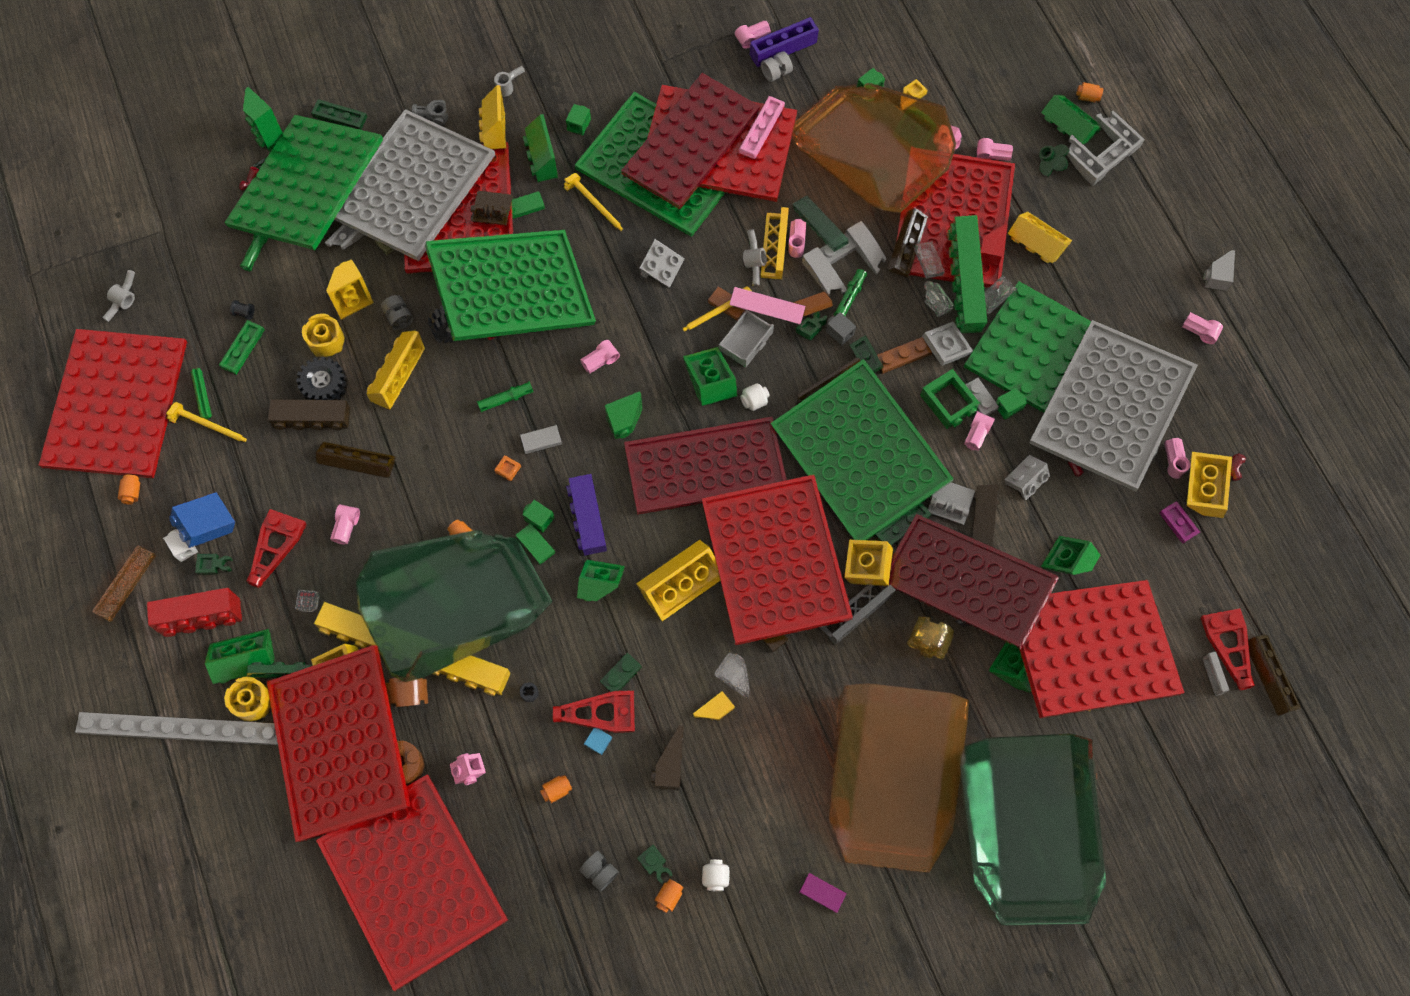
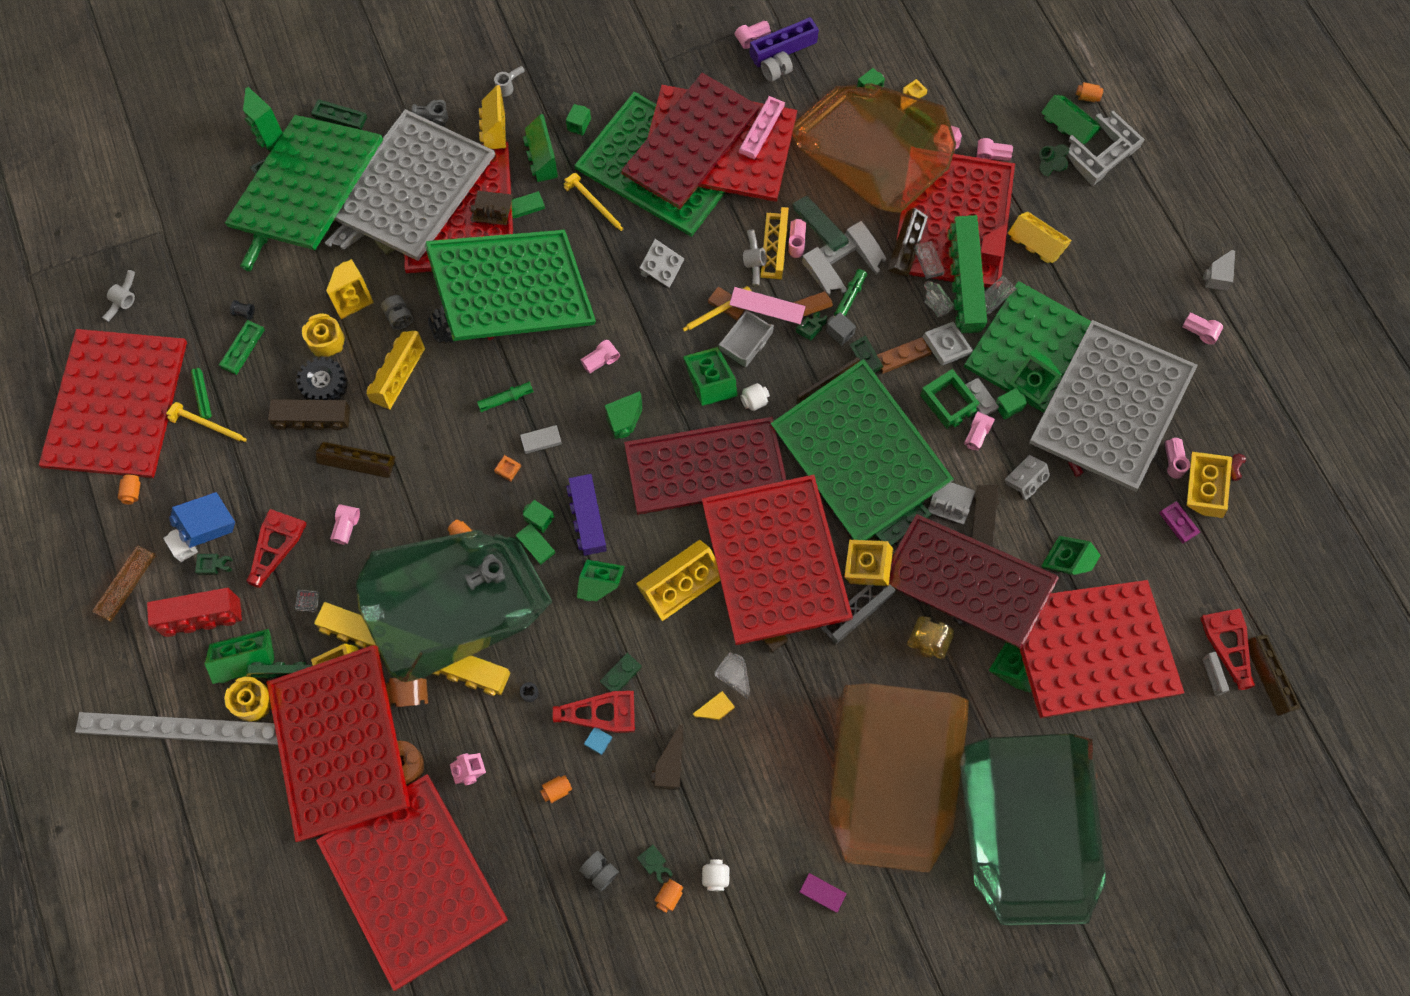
dark red arm [239,167,259,191] -> none
none -> dark grey connector [464,554,506,590]
none -> green slope [1009,349,1062,405]

